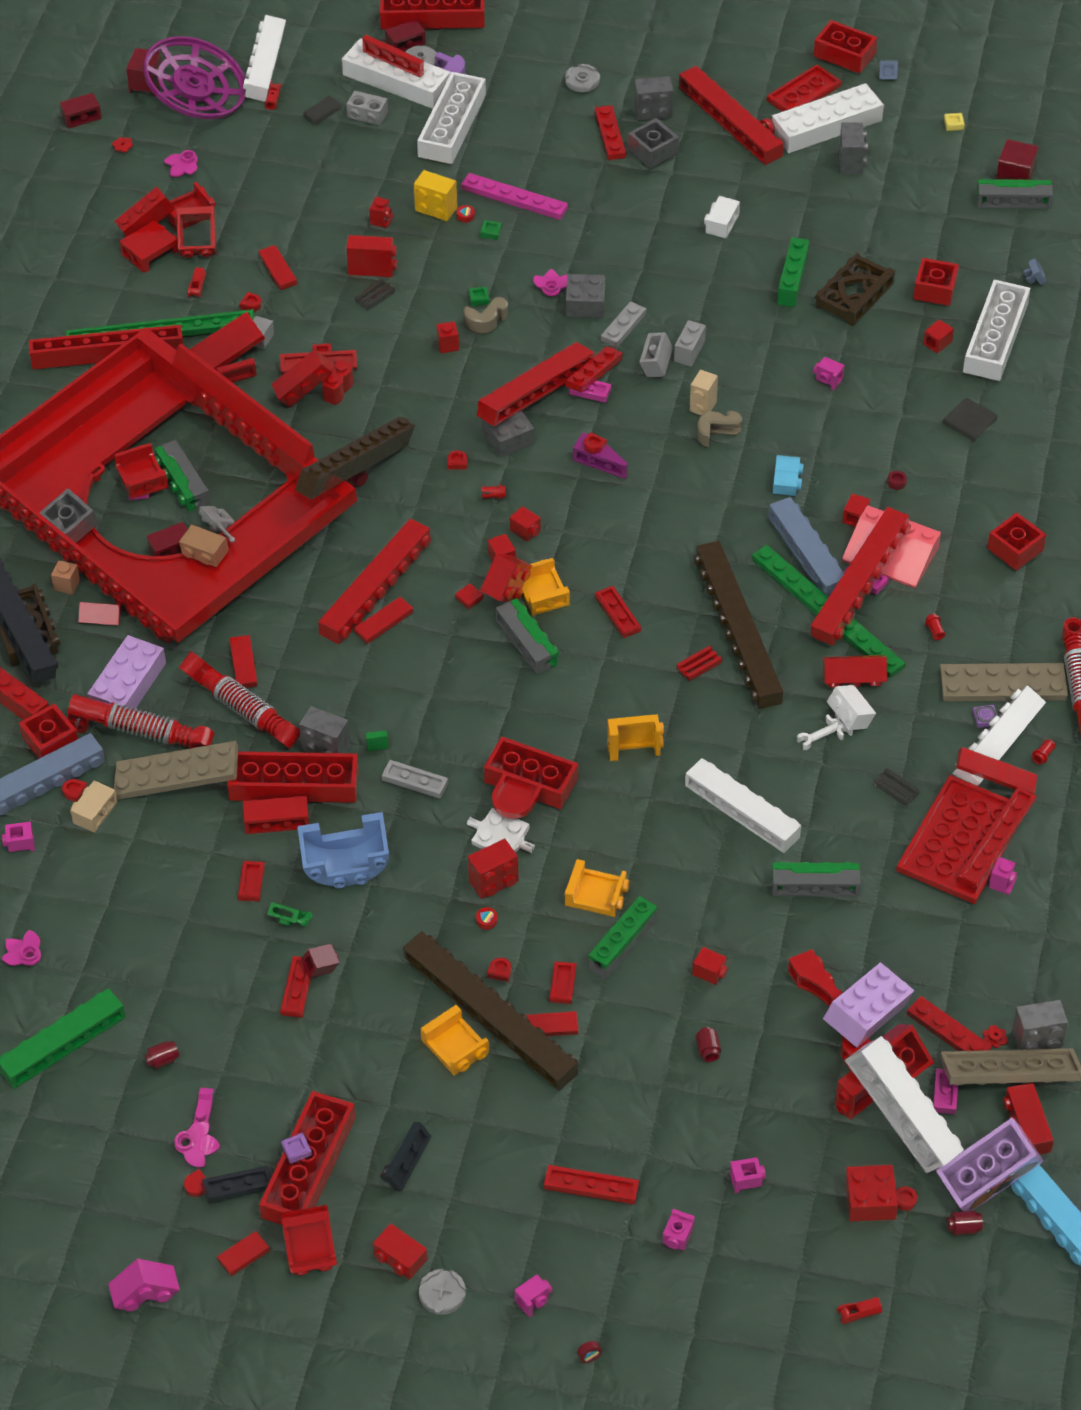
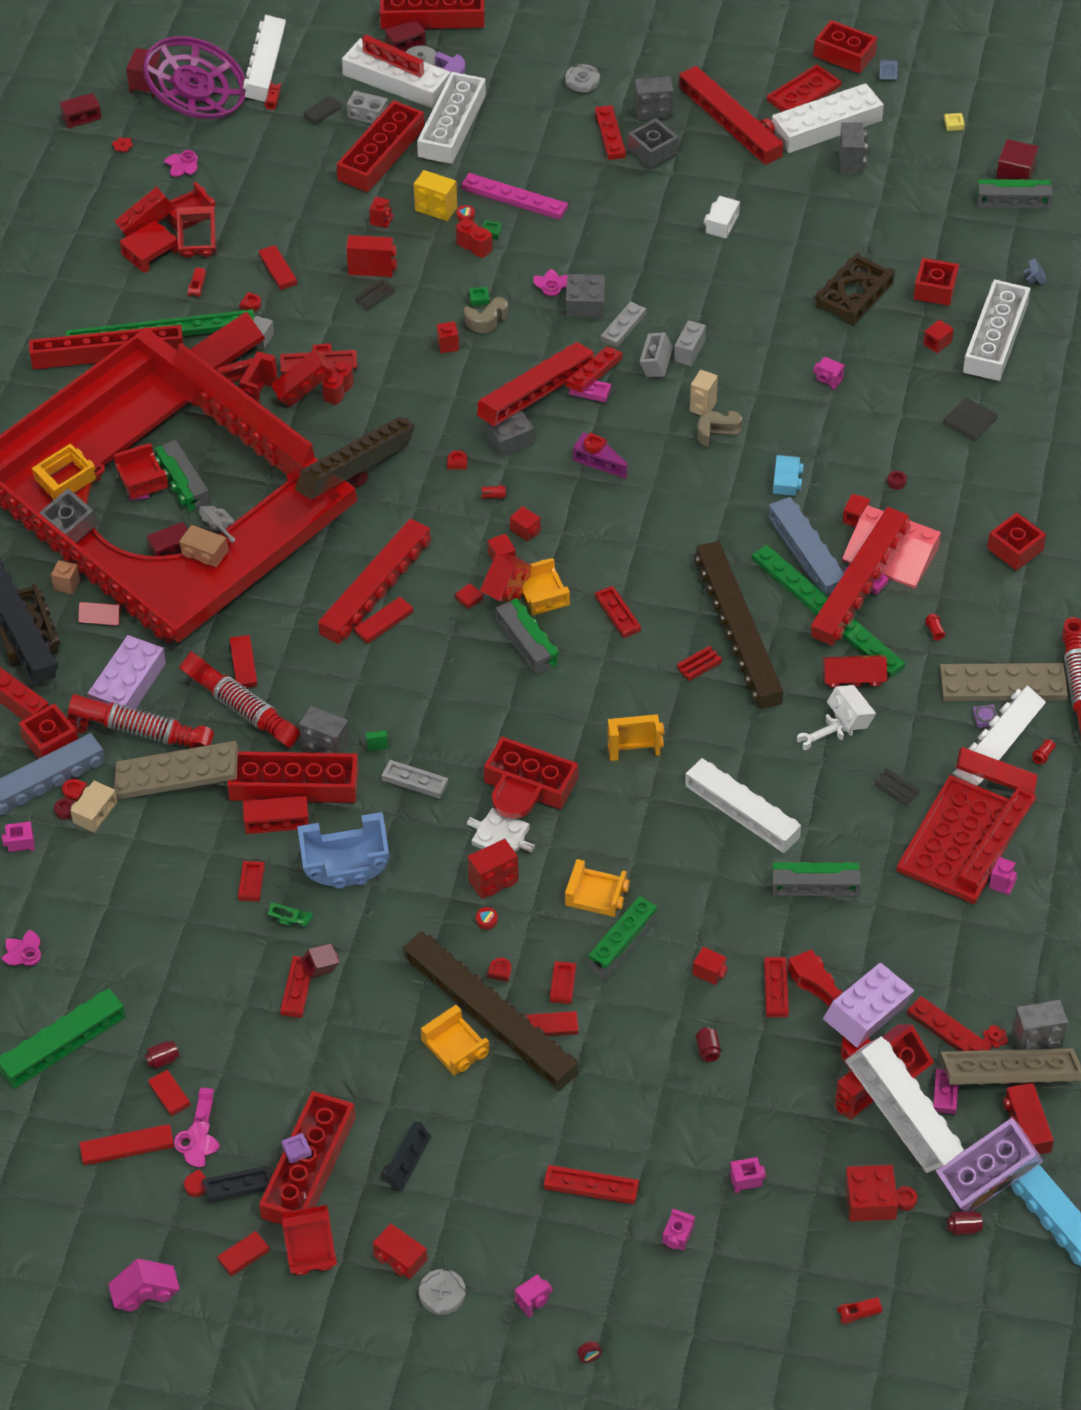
green brick [777,237,810,307] -> none
none -> light orange window [32,444,96,500]
none -> dark red tile [54,798,74,820]
none -> red tile [79,1124,174,1166]
none -> red tile [148,1069,191,1116]
none -> red panel [239,352,278,403]
none -> red brick [336,100,425,192]
none -> red brick [456,219,492,258]
none -> red tile [764,957,789,1017]

